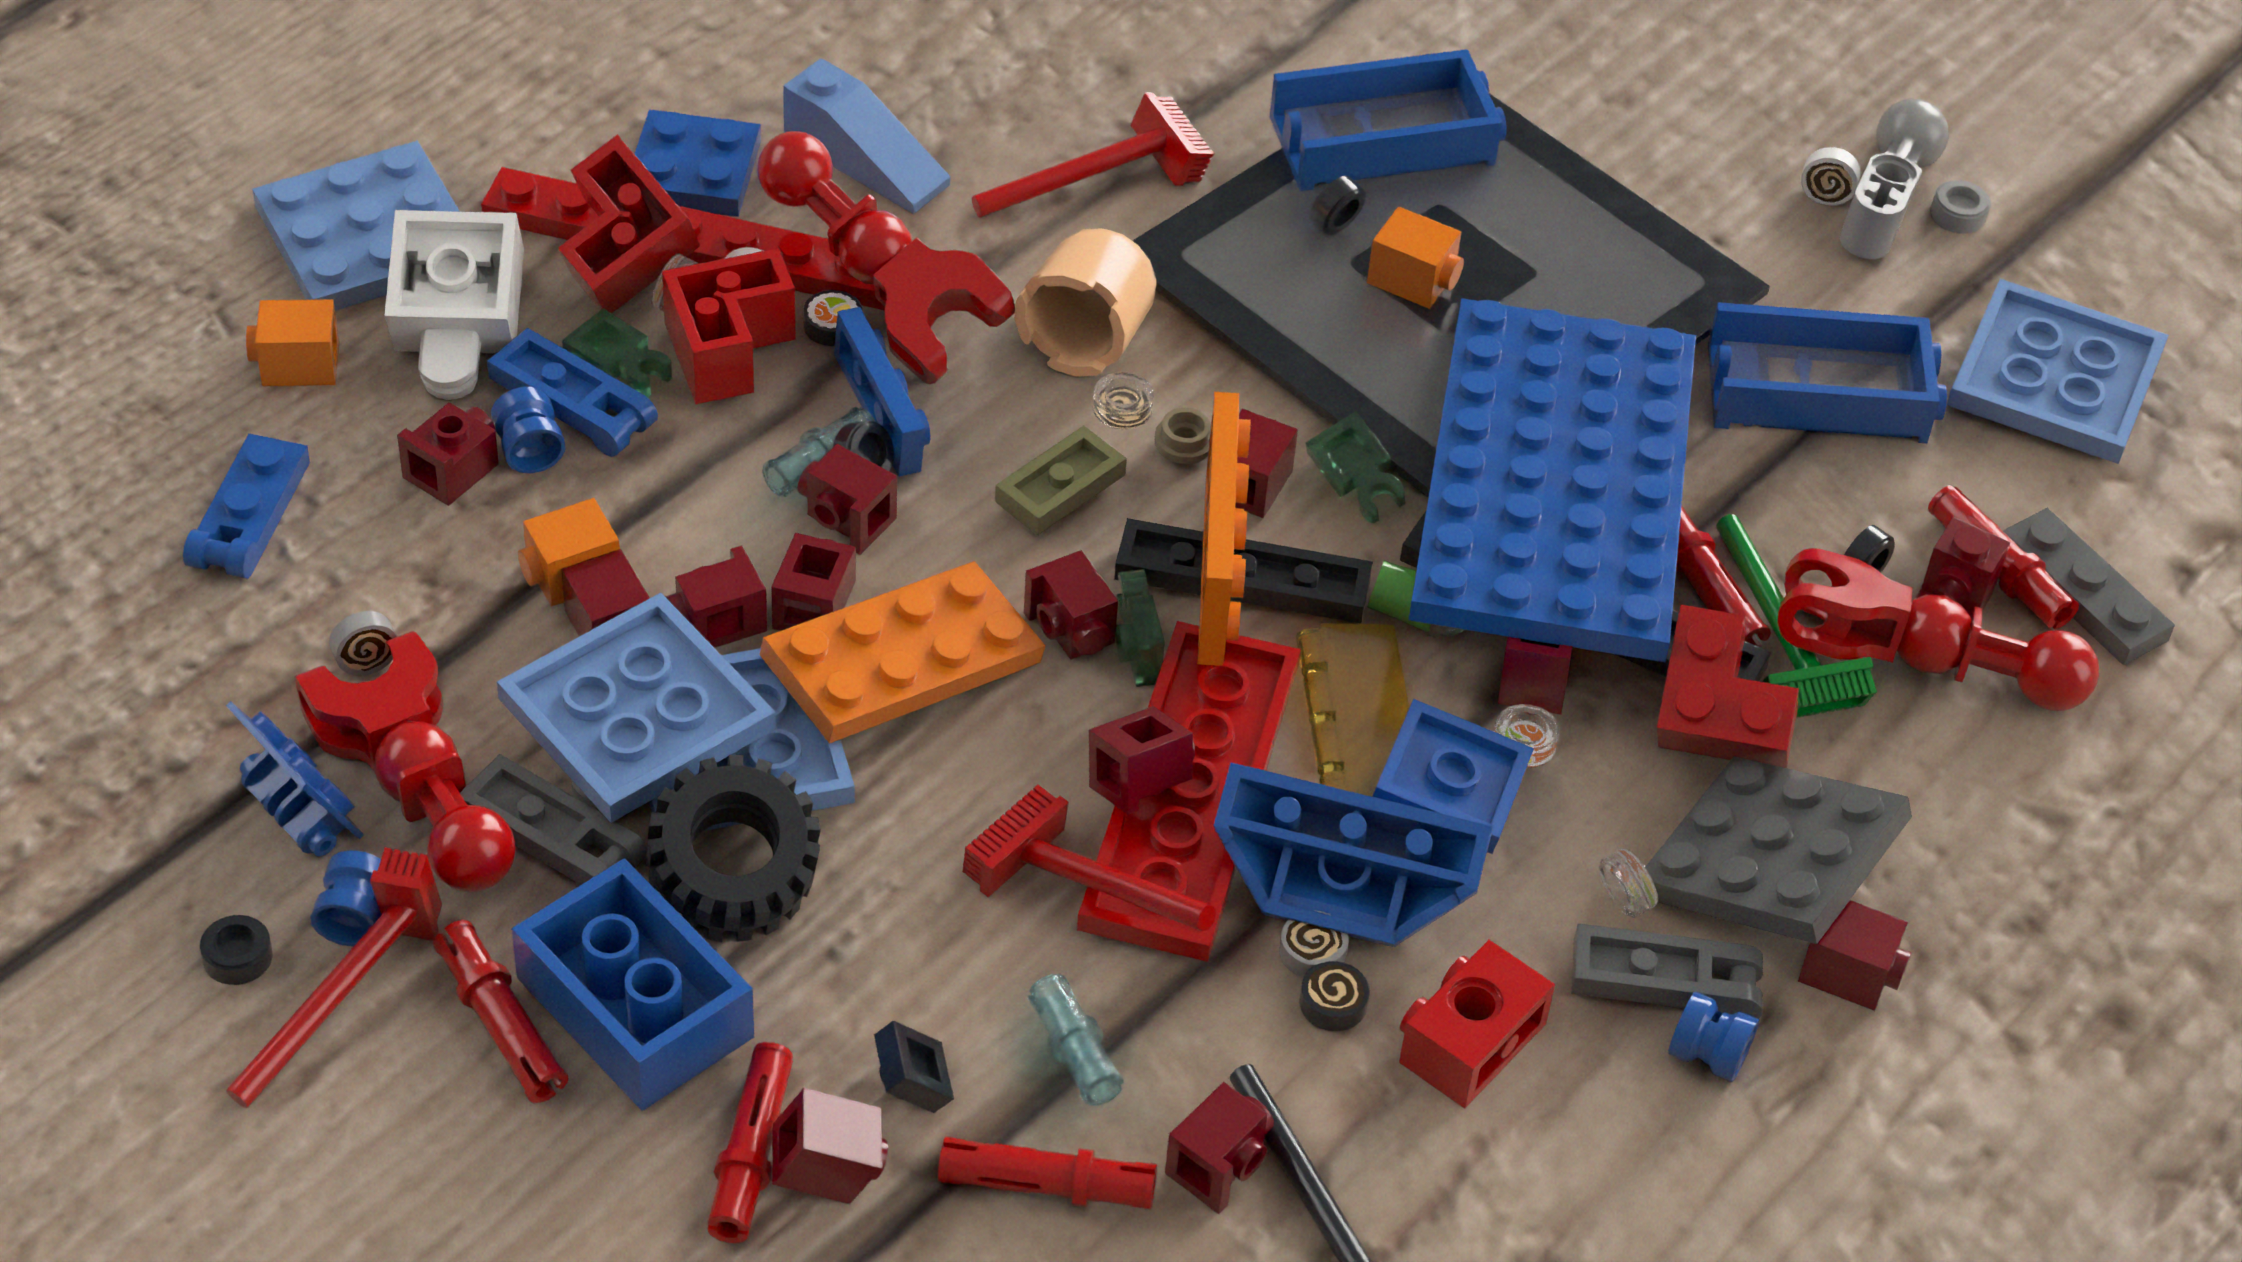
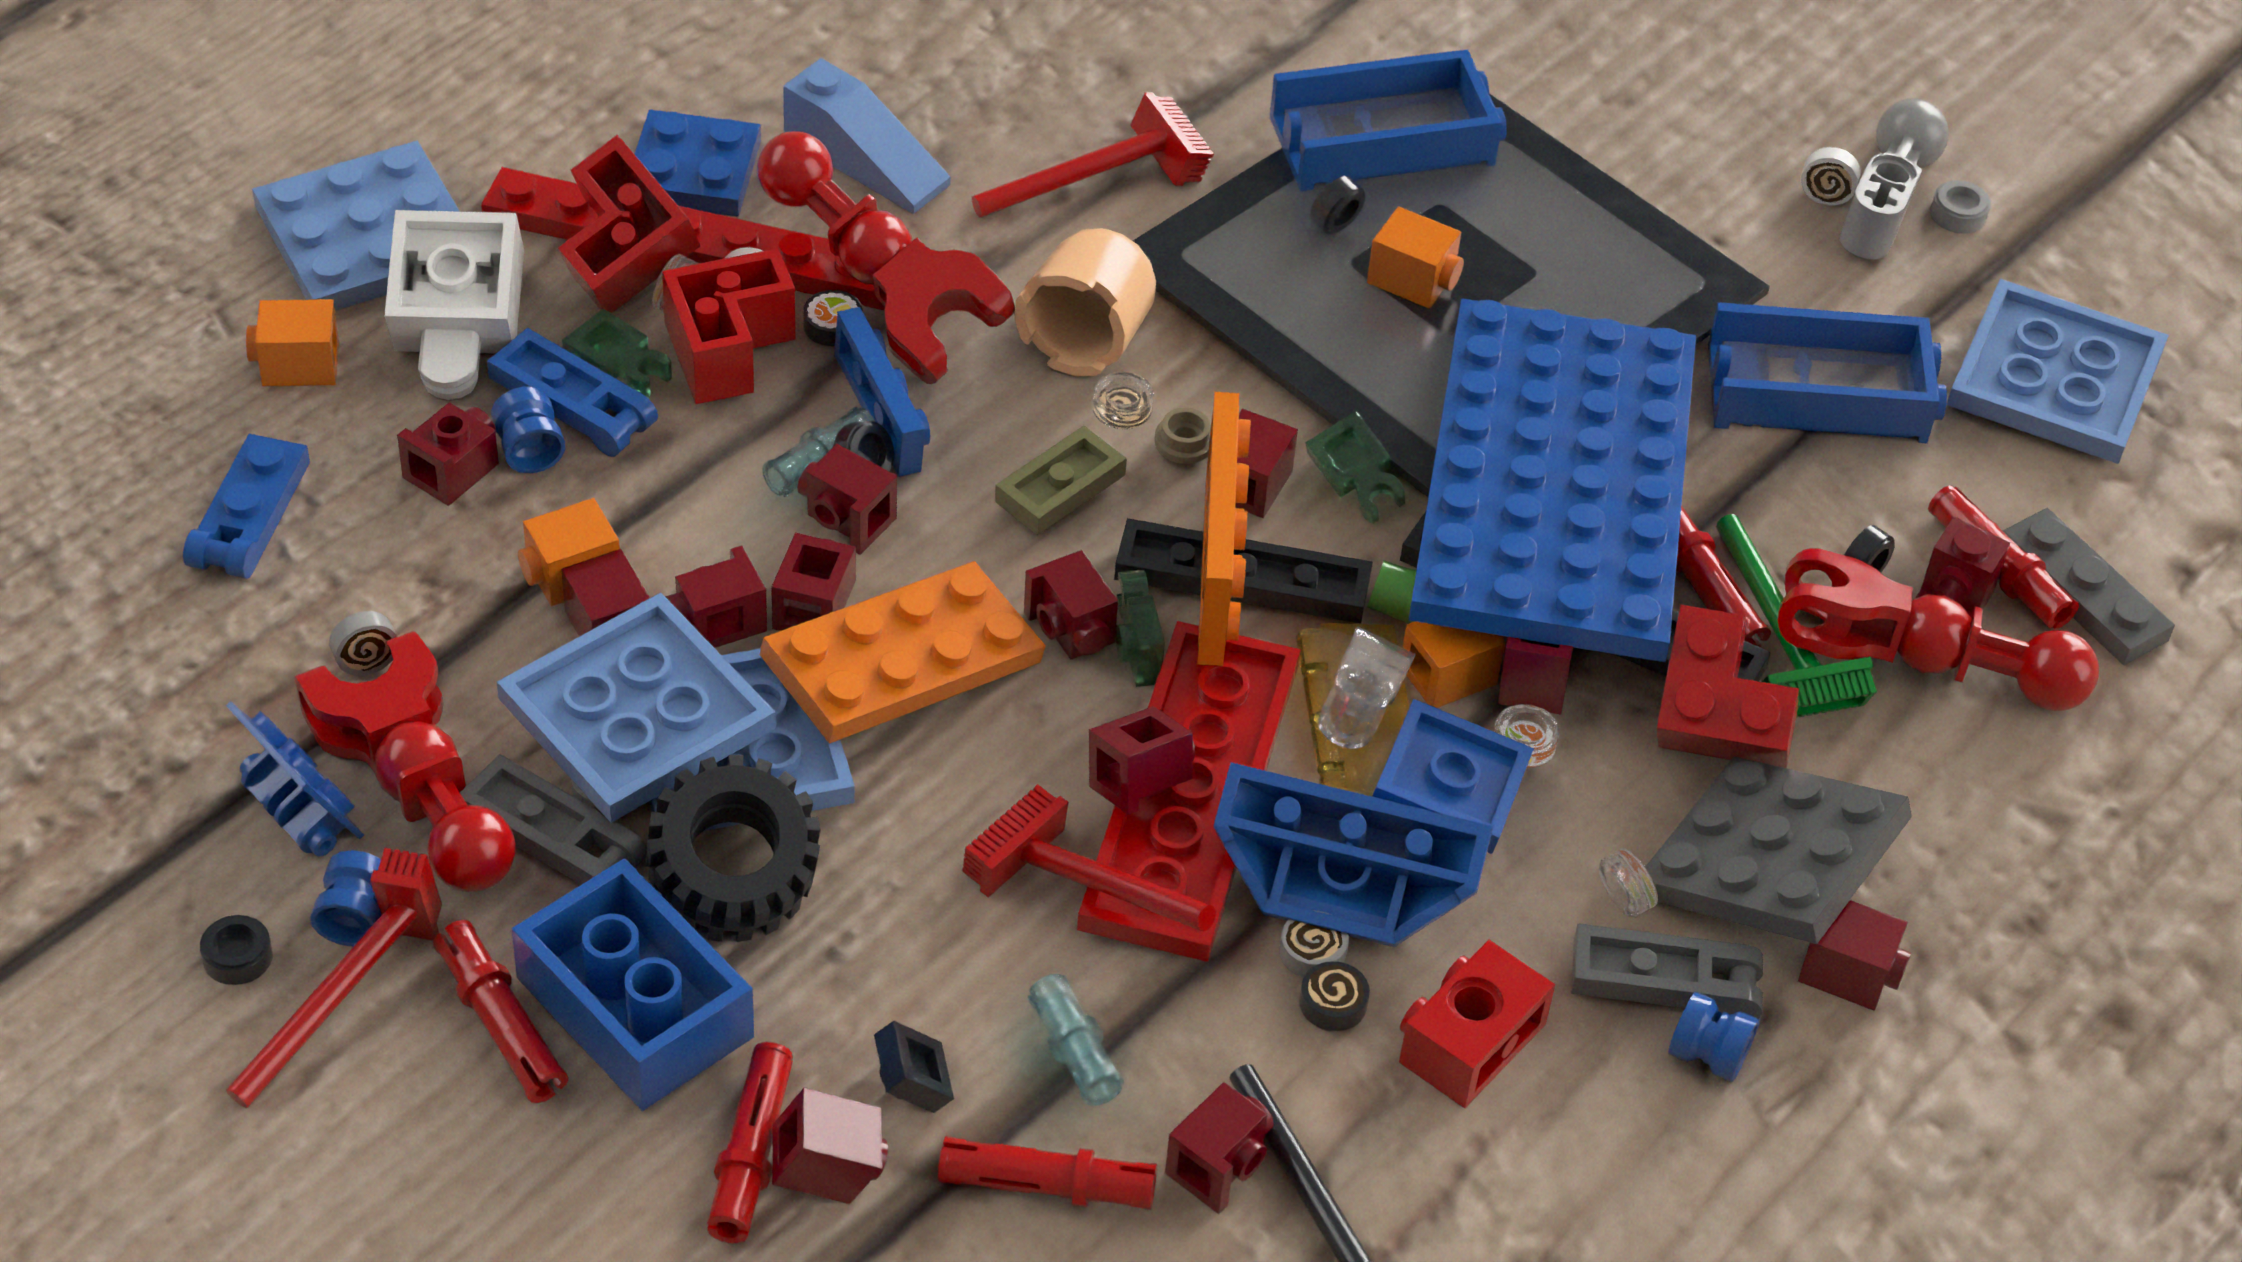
none -> clear piece [1318,626,1416,749]
none -> orange brick [1399,621,1505,708]

